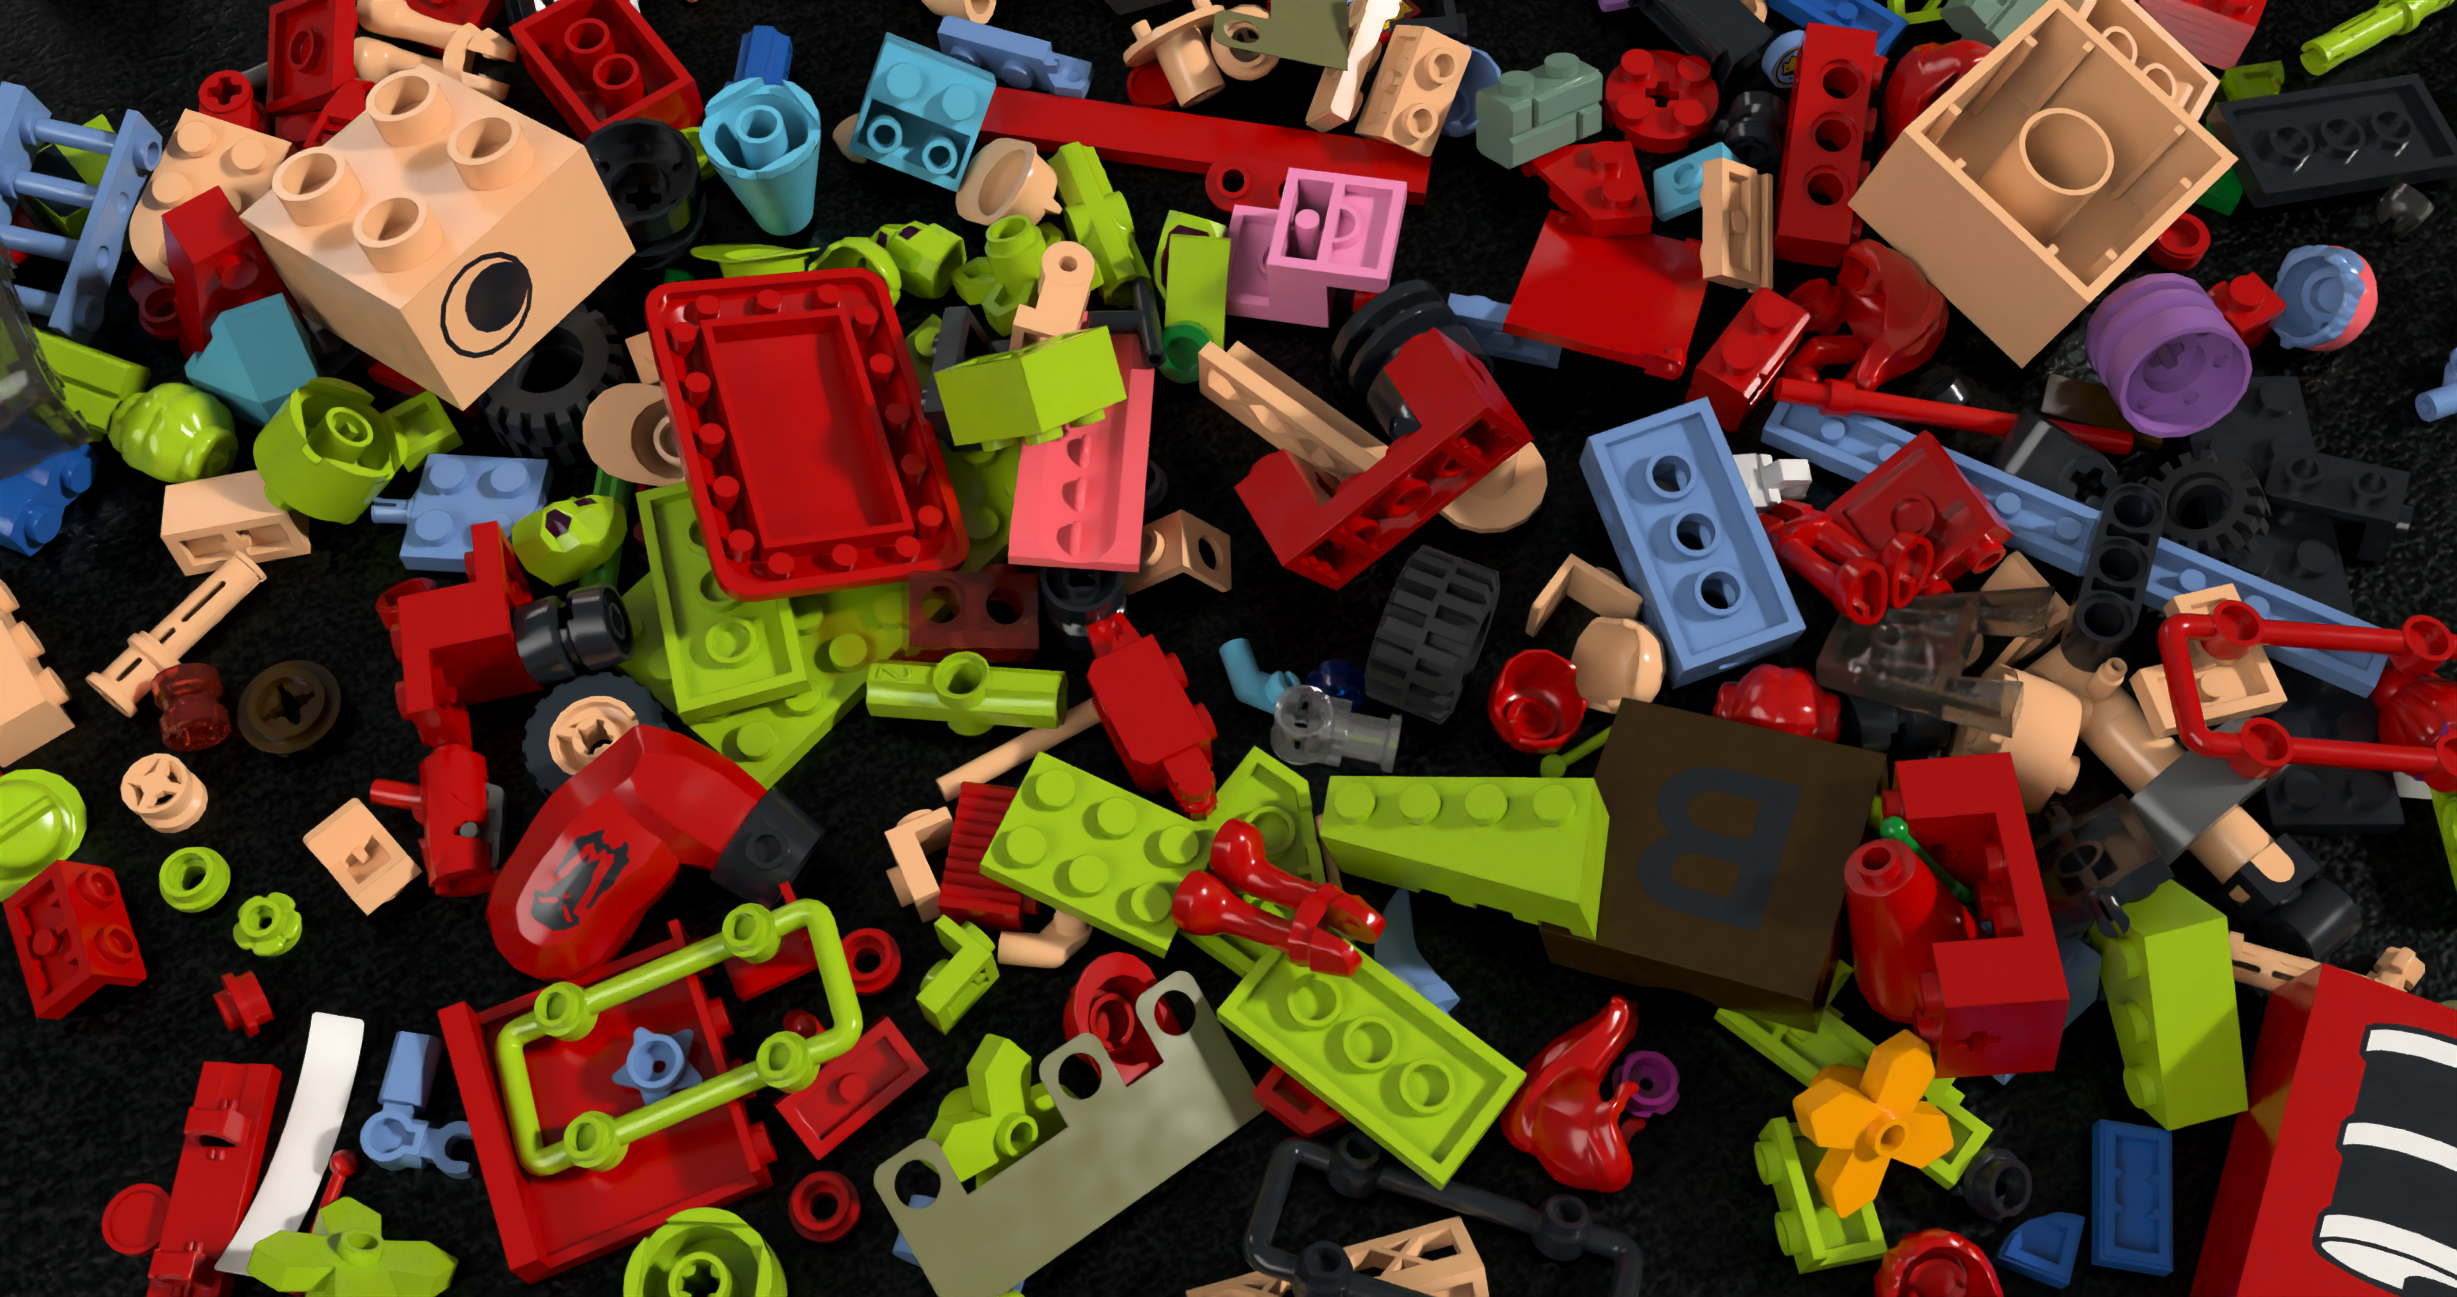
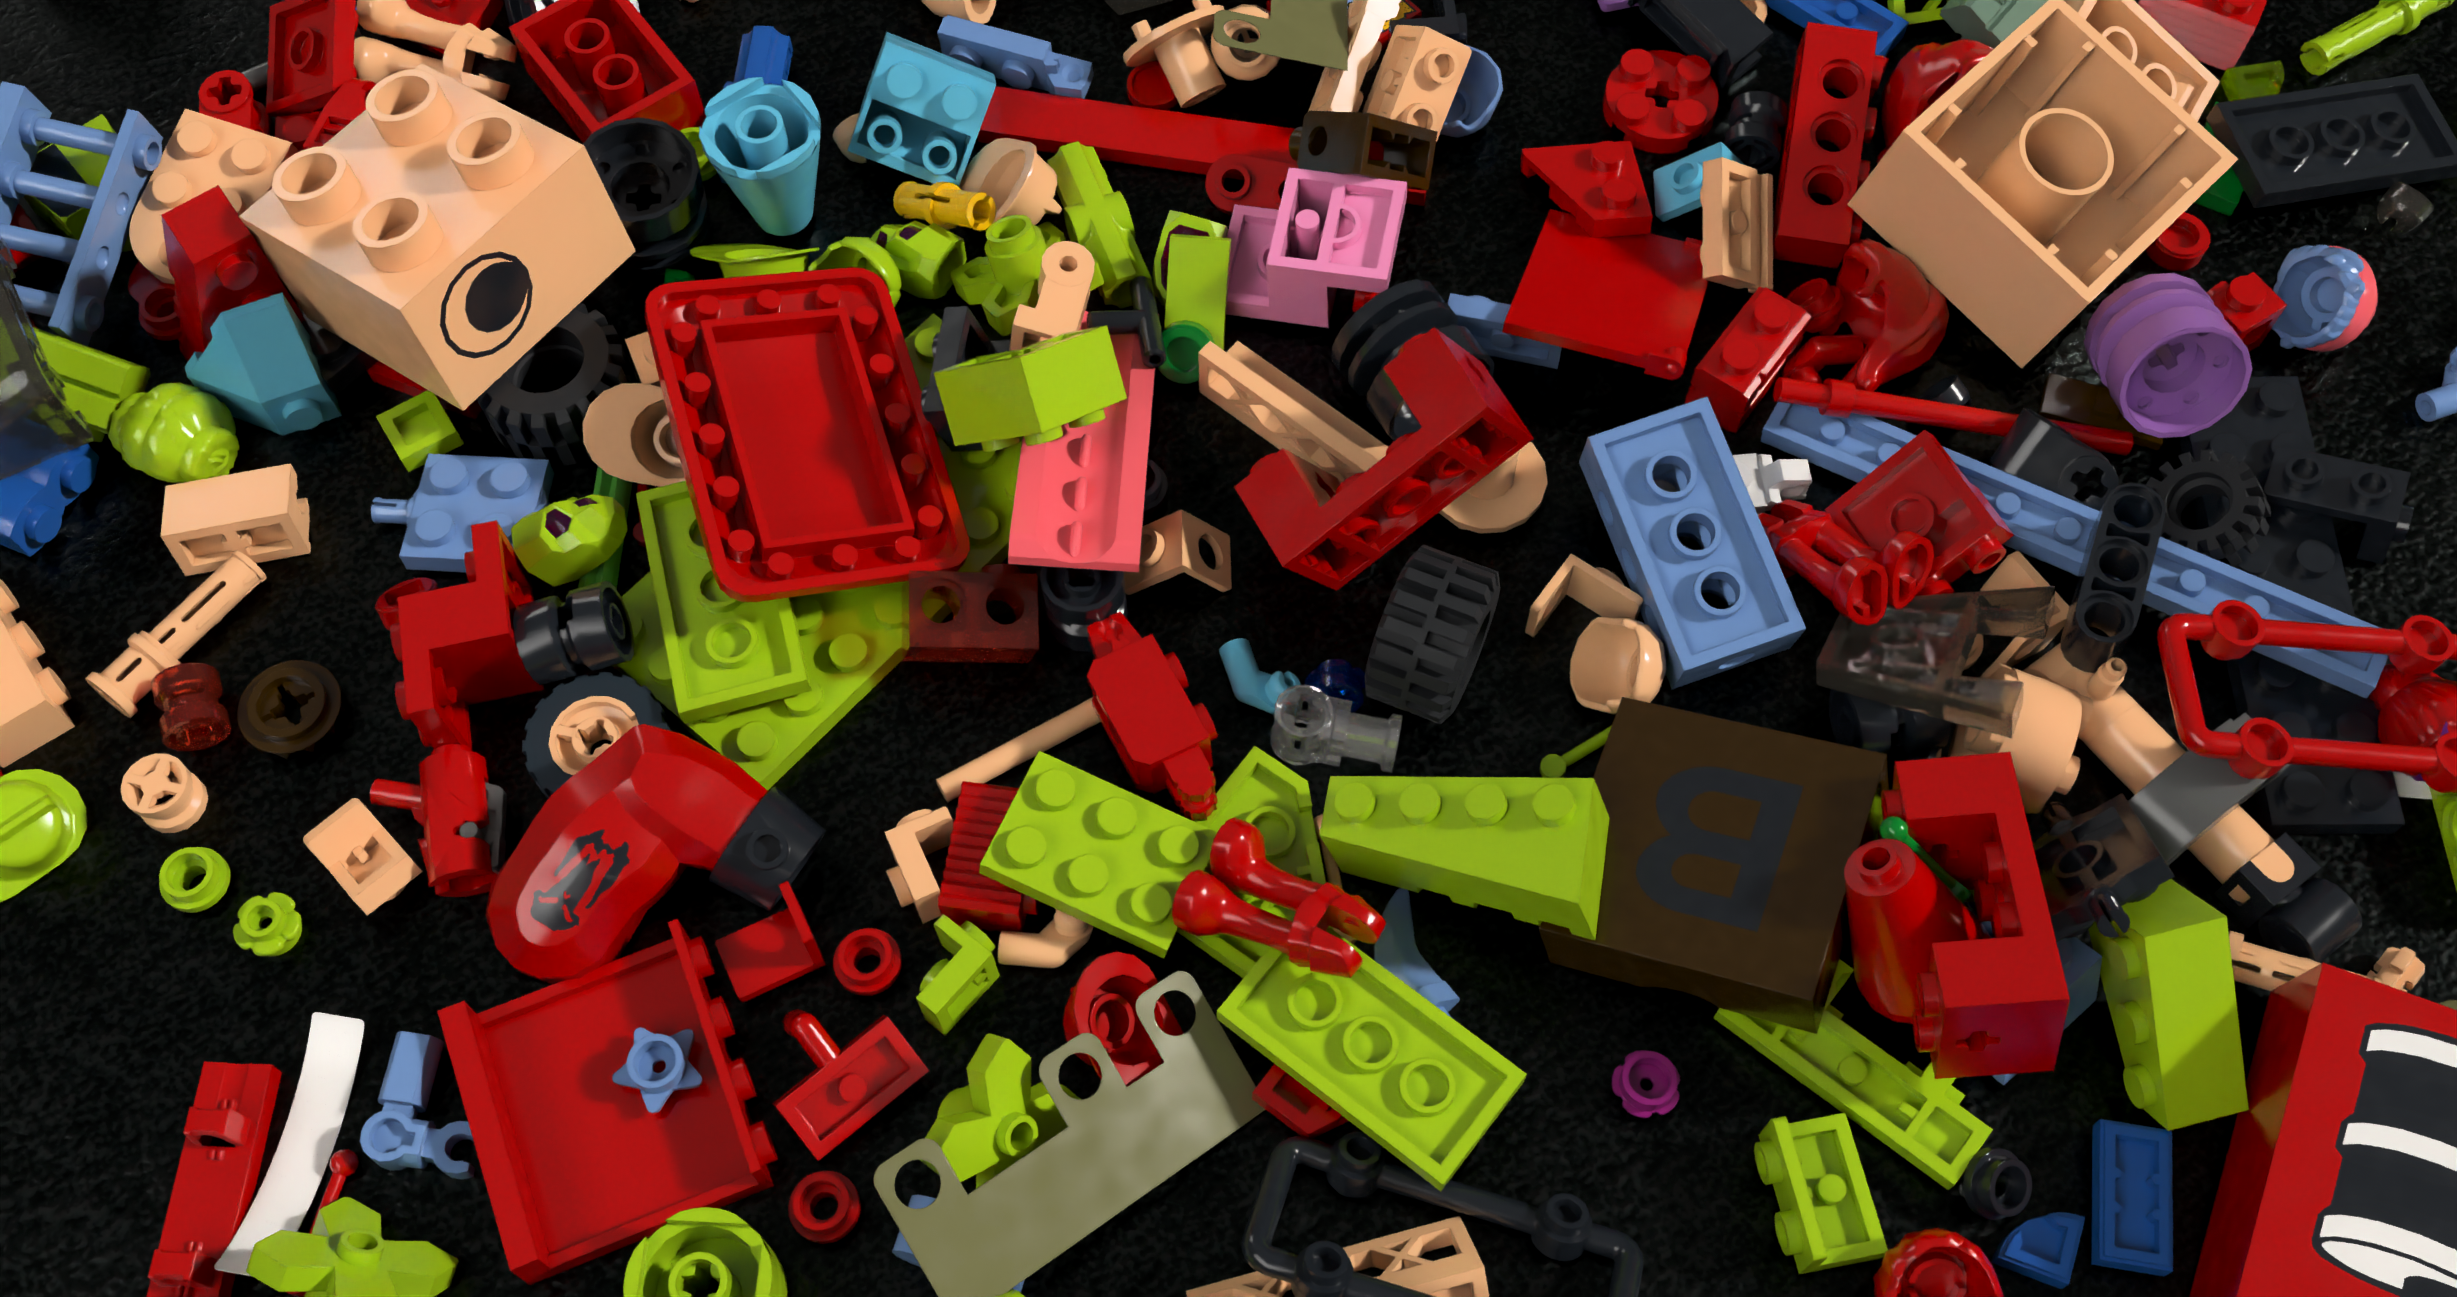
red bracket [3,859,147,1020] -> none
red piece [102,1183,171,1257] -> none
red plate [213,970,274,1038] -> none
lime brick [253,377,408,524] -> none
lime bar [494,898,863,1177] -> none
lime piece [866,651,1069,736] -> none
sand green brick [1476,53,1603,169] -> none
red hair [1487,649,1588,755] -> none
red piece [1500,994,1646,1193] -> none
red hair [1712,664,1842,743] -> none
medium blue tile [1762,30,1804,88] -> none
light orange plant [1793,1029,1954,1218] -> none
light nougat plate [2129,583,2288,739] -> none
none -> yellow pin [893,181,996,231]
none -> dark brown torso [1289,111,1438,191]

